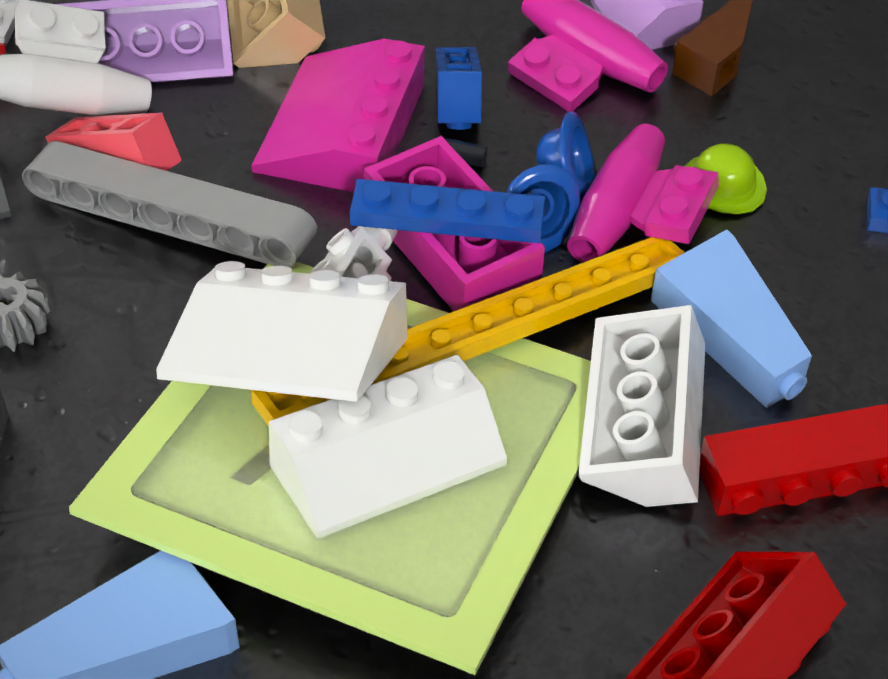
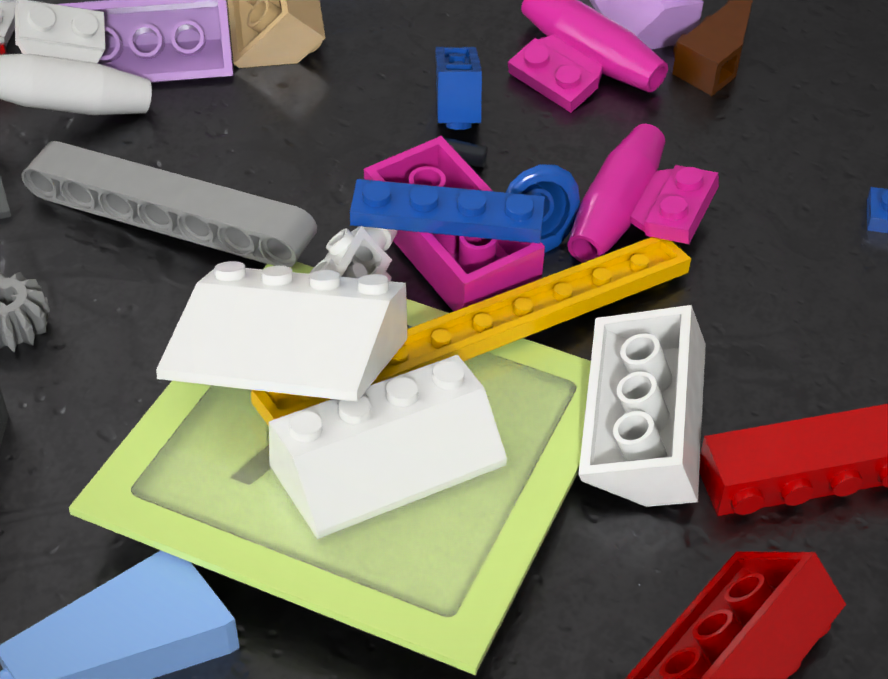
coral slope [45,113,182,171] -> none
dark pink slope [251,39,425,192] -> none
blue hat [536,111,597,198] -> none
light blue slope [651,230,812,409] -> none
lime hat [684,143,767,215] -> none

